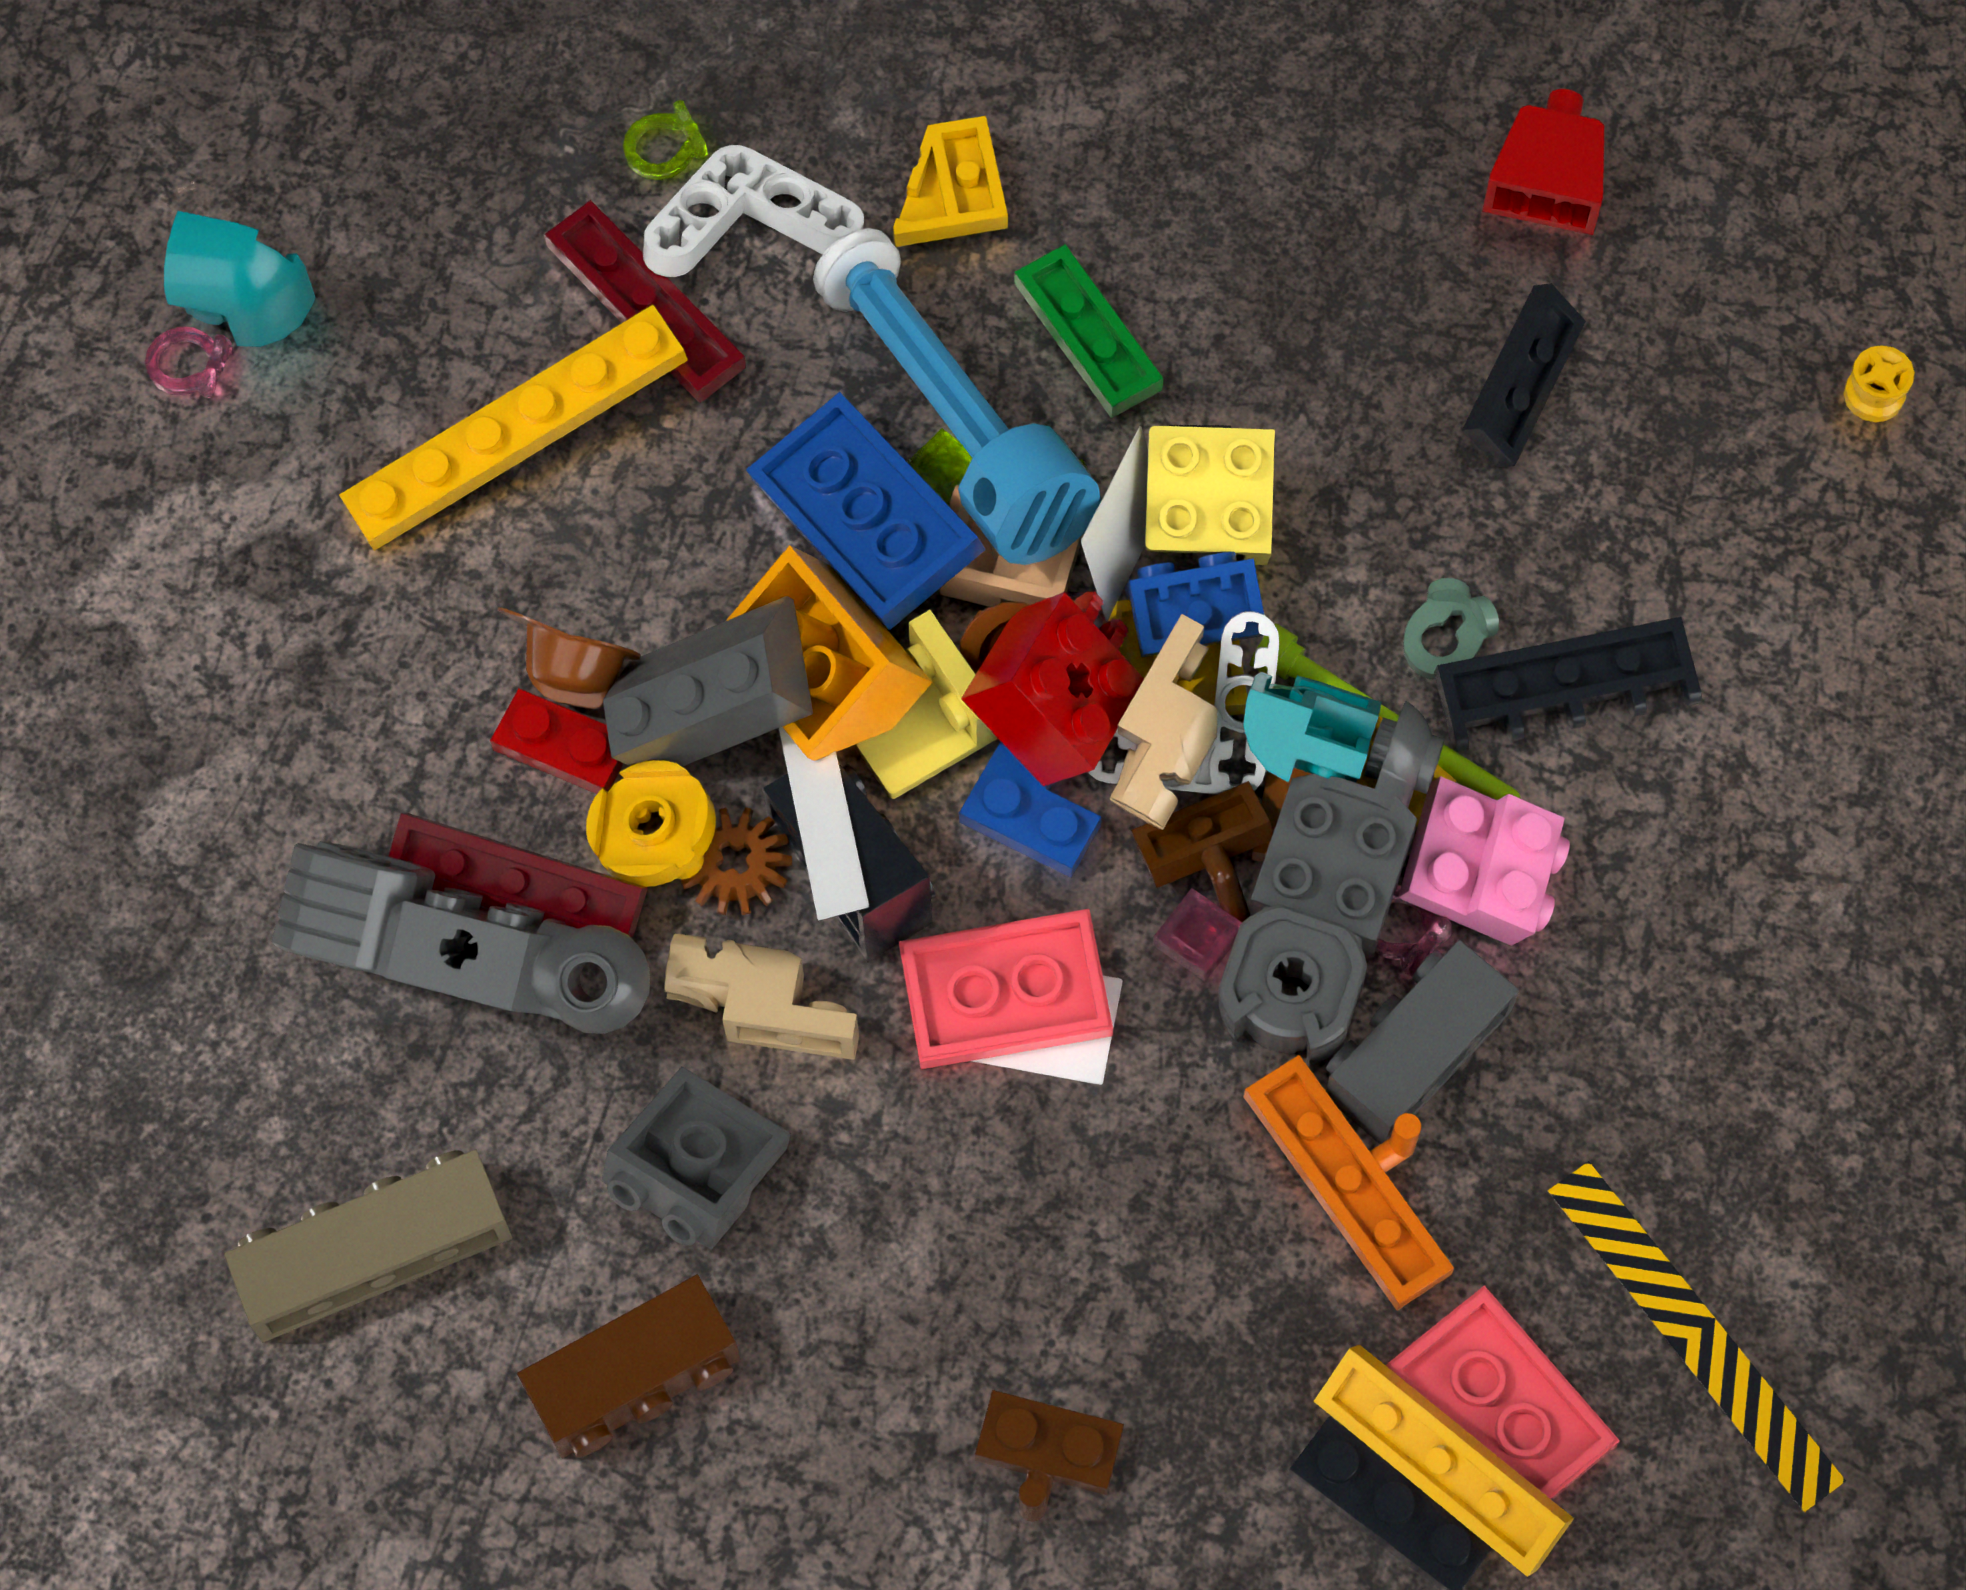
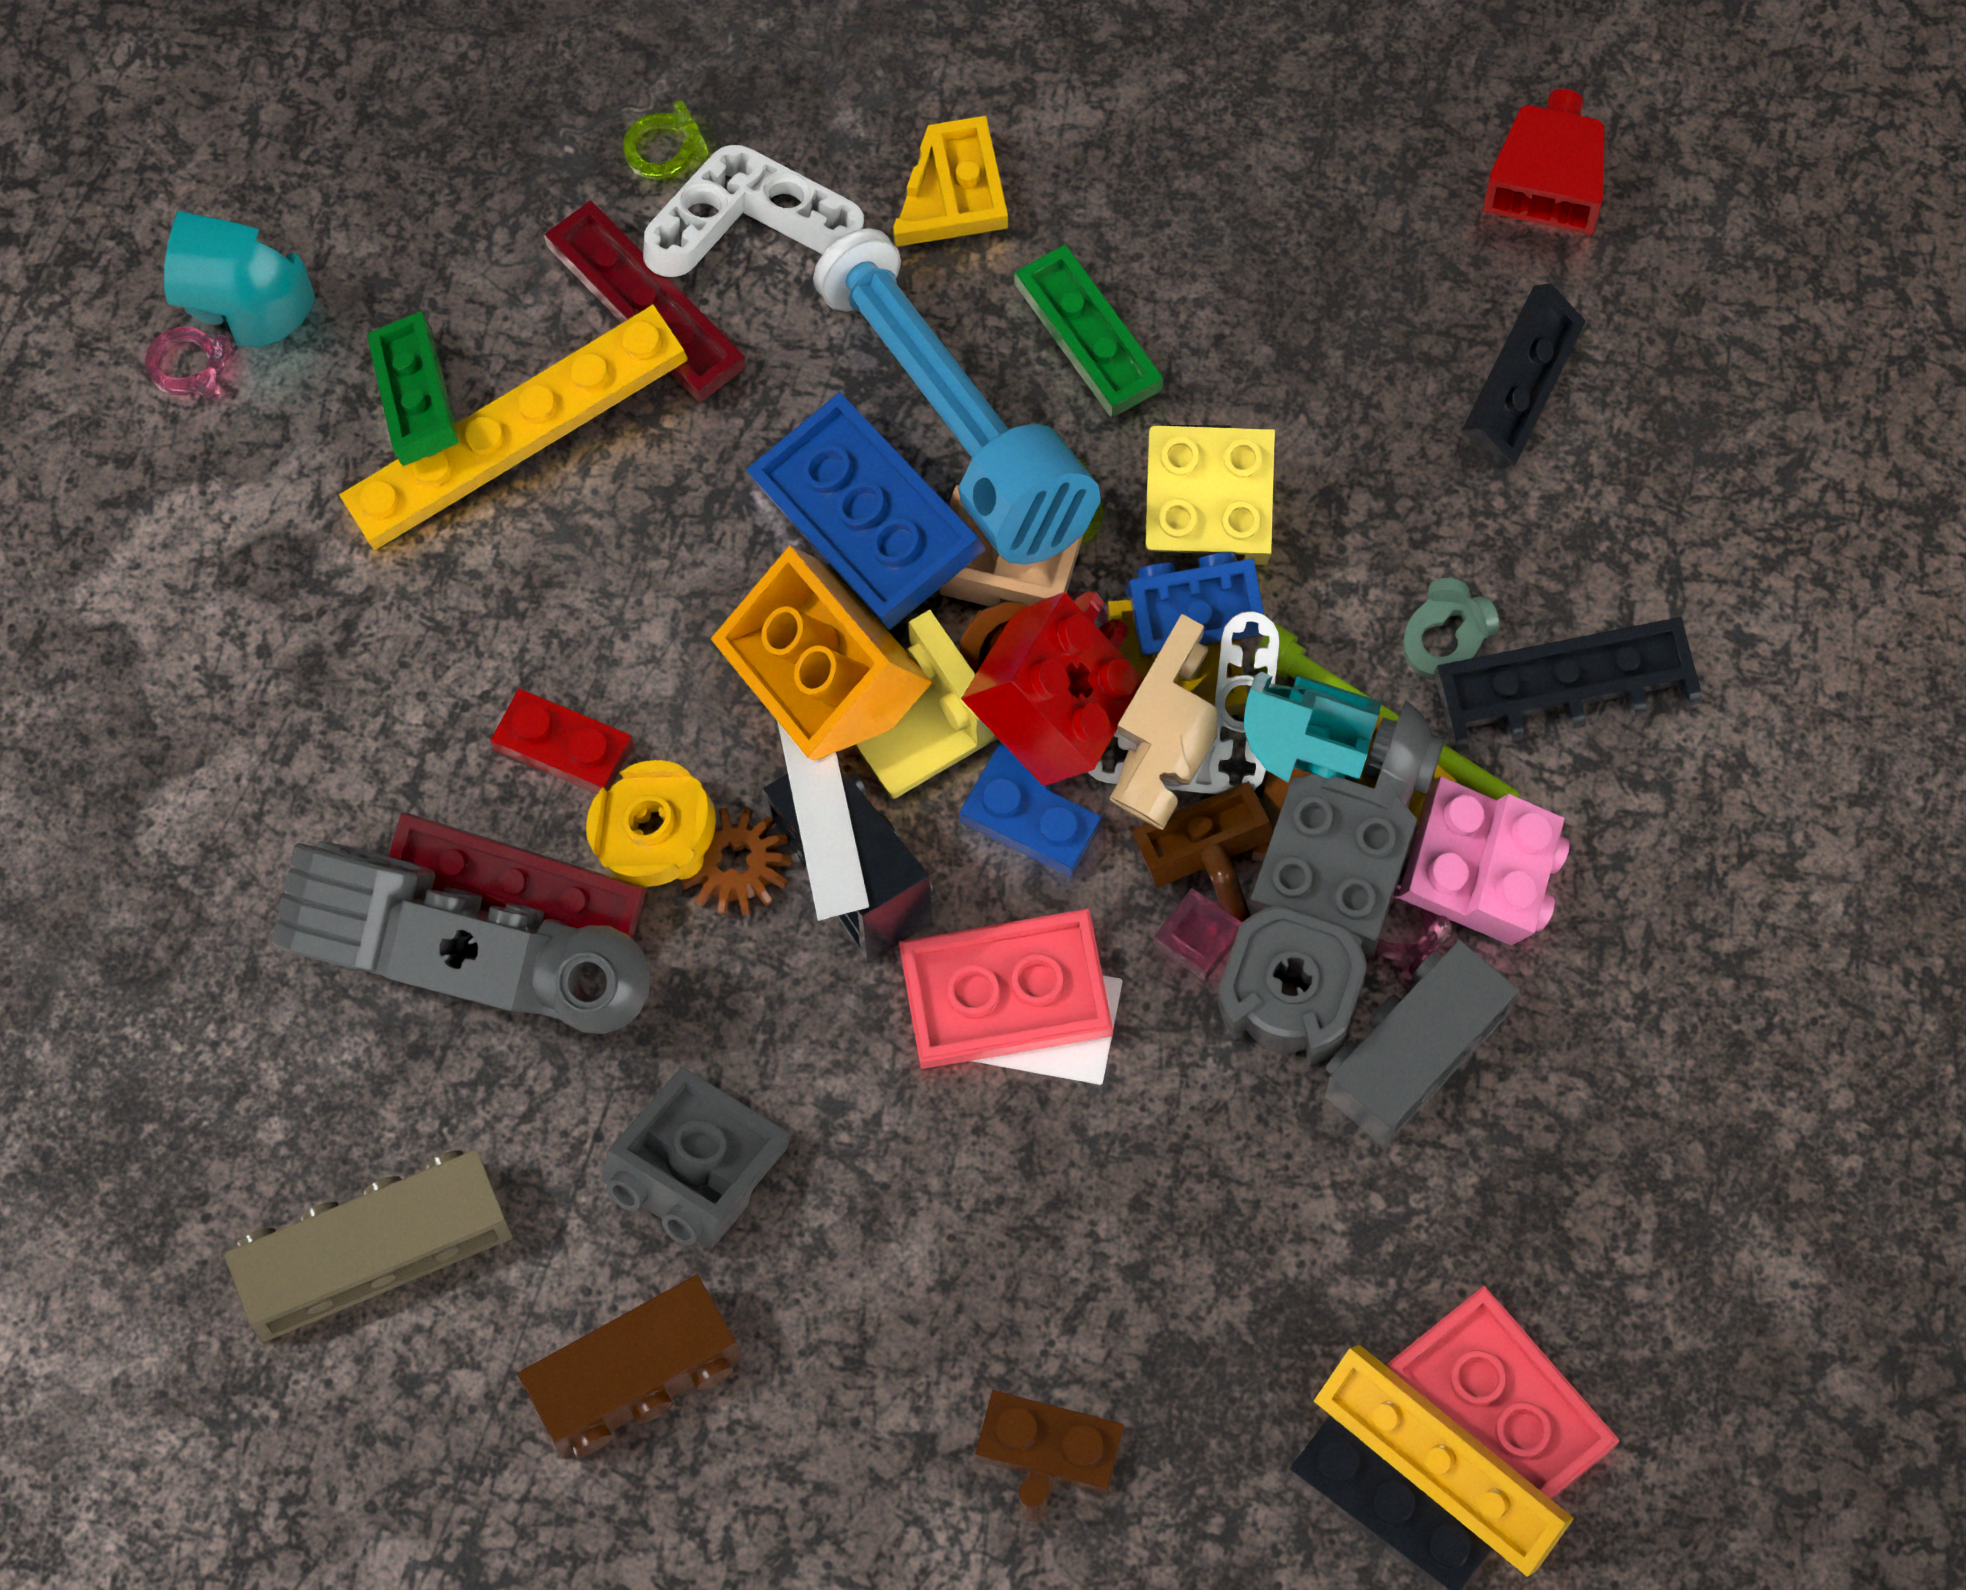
dark orange piece [497,607,641,710] -> none
dark grey slope [603,596,813,766] -> none
tan plate [665,934,859,1060] -> none
clear neon green tile [907,428,972,506] -> none
white sticker [1081,426,1148,621] -> none
orange plate [1244,1055,1454,1311] -> none
sticker [1547,1161,1846,1513] -> none
yellow wheel [1843,345,1915,423] -> none
none -> green plate [367,311,460,466]

